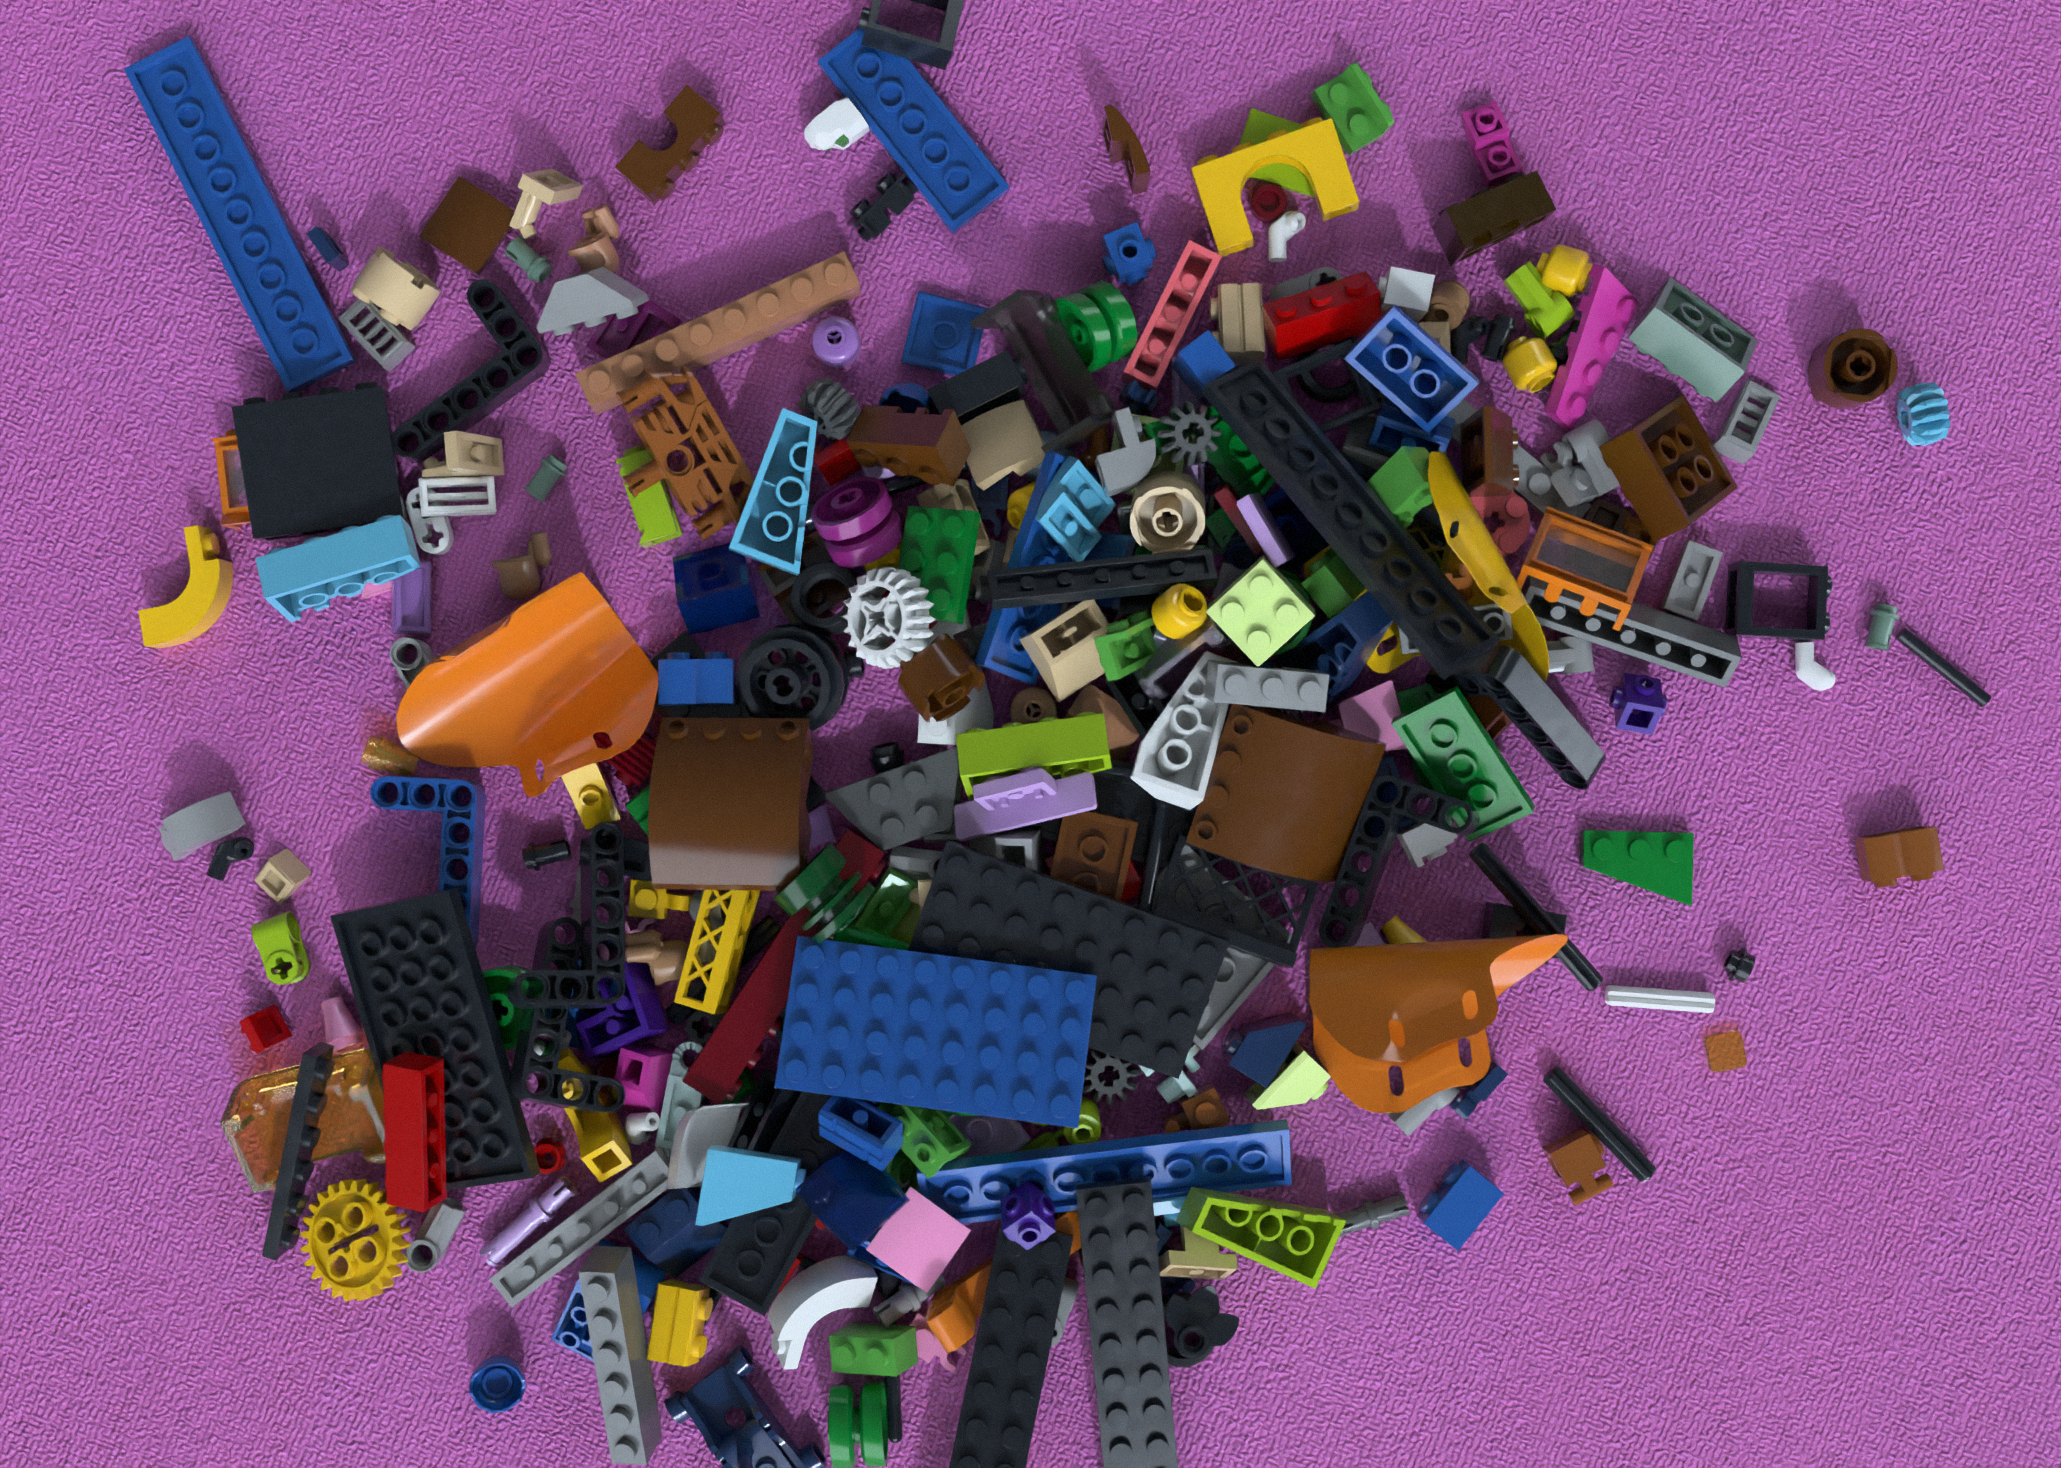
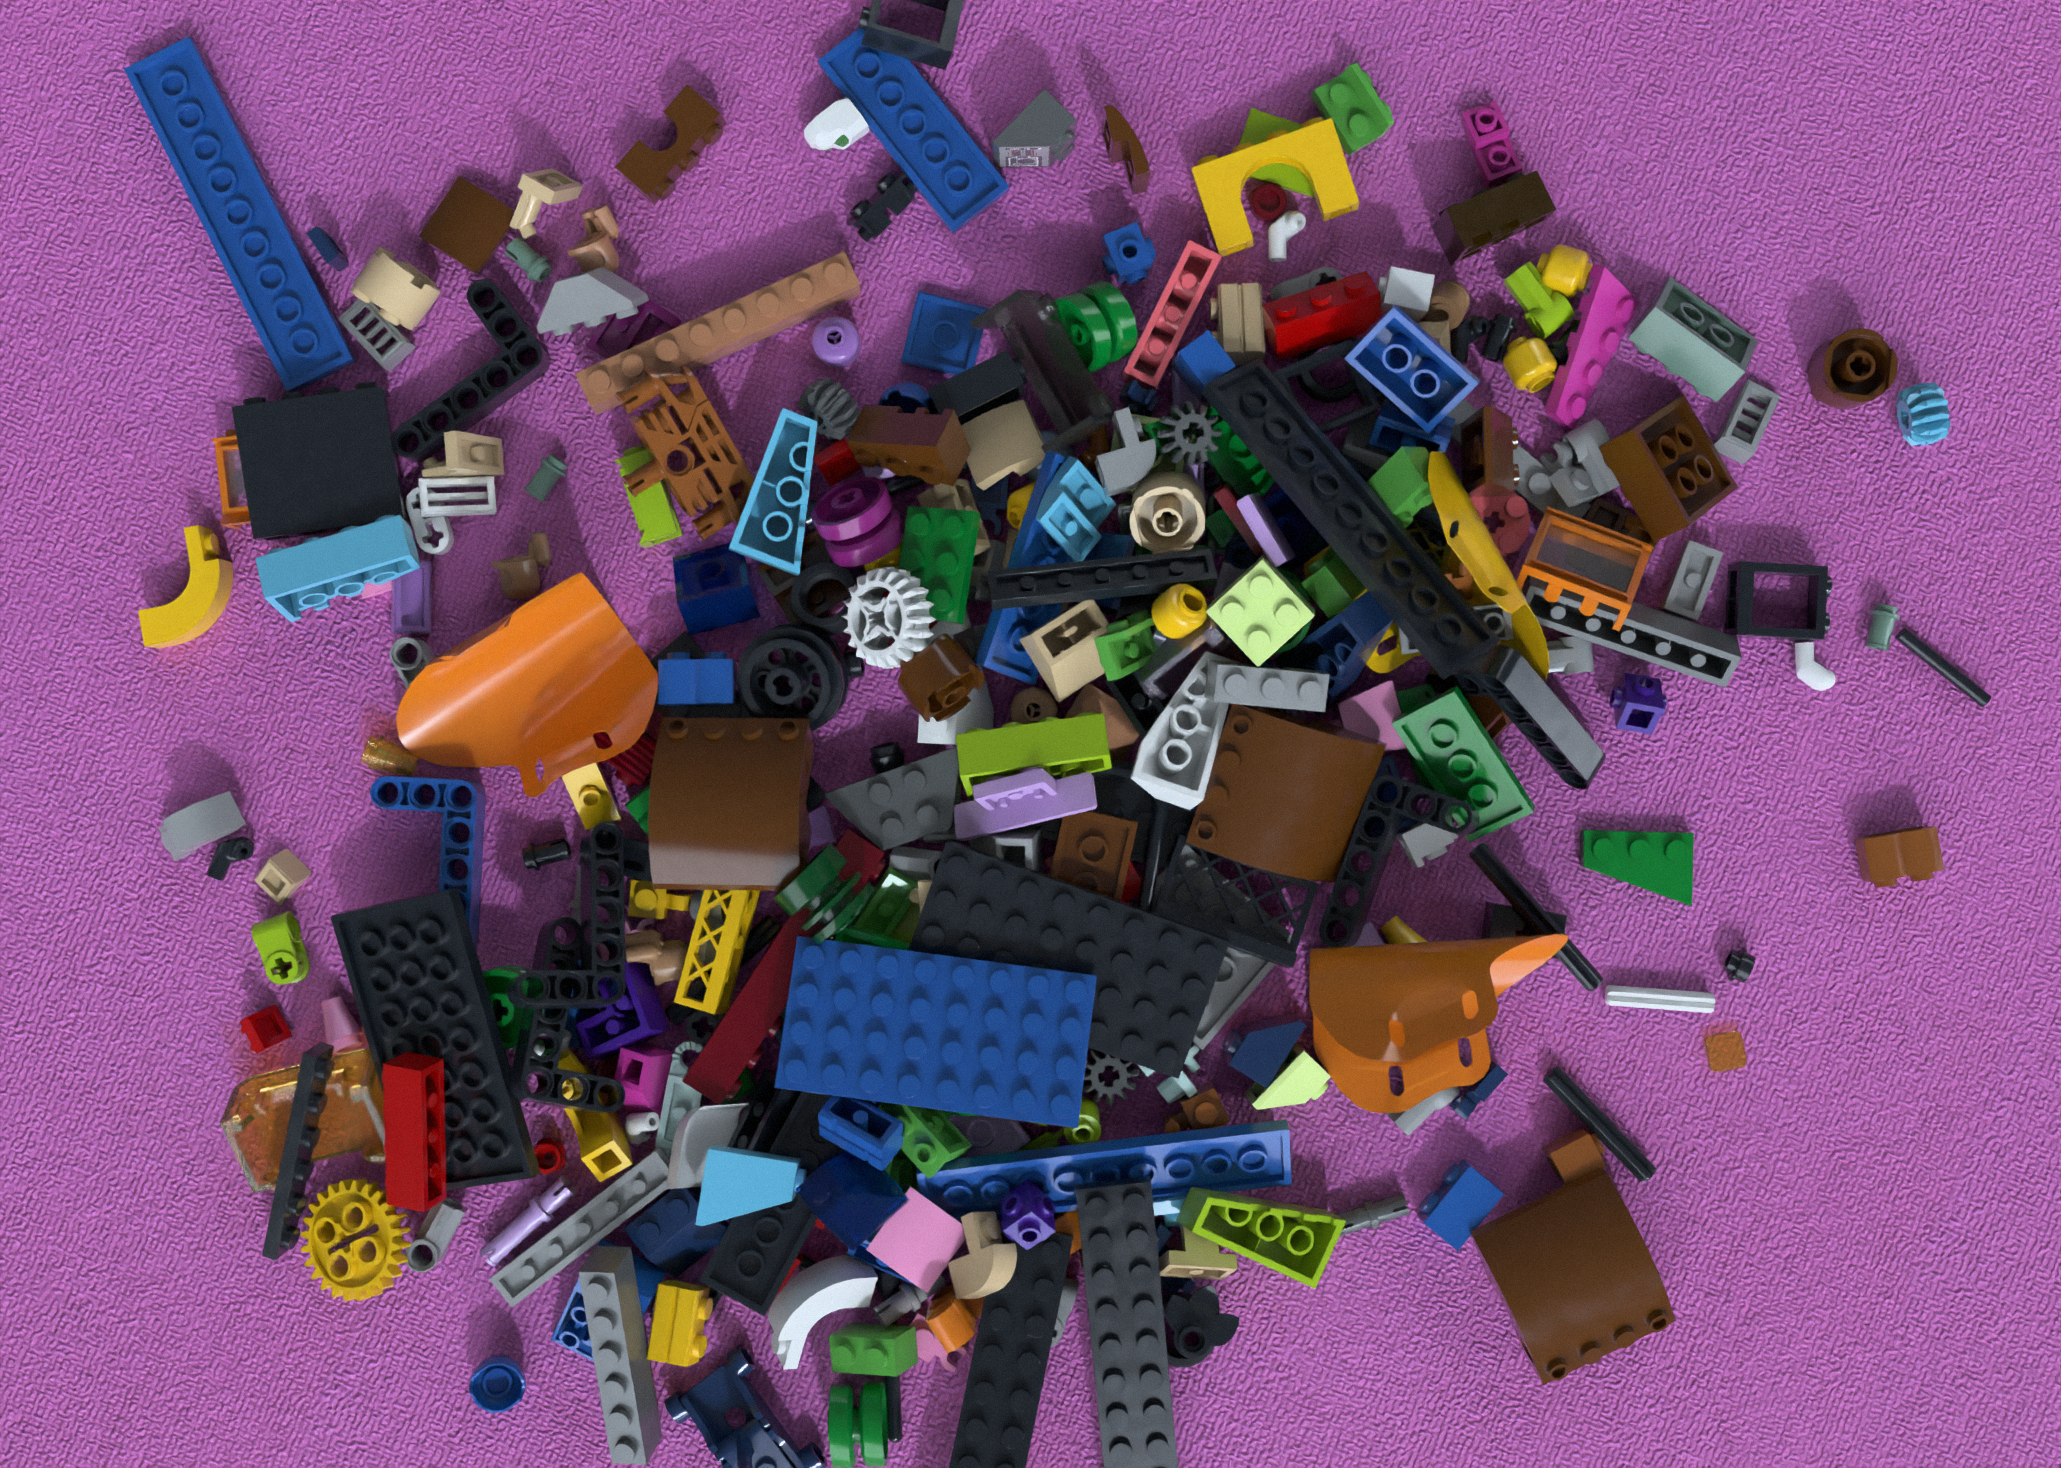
none -> tan brick [948,1211,1017,1300]
none -> dark grey slope [992,89,1076,168]
none -> reddish brown slope [1470,1167,1676,1385]

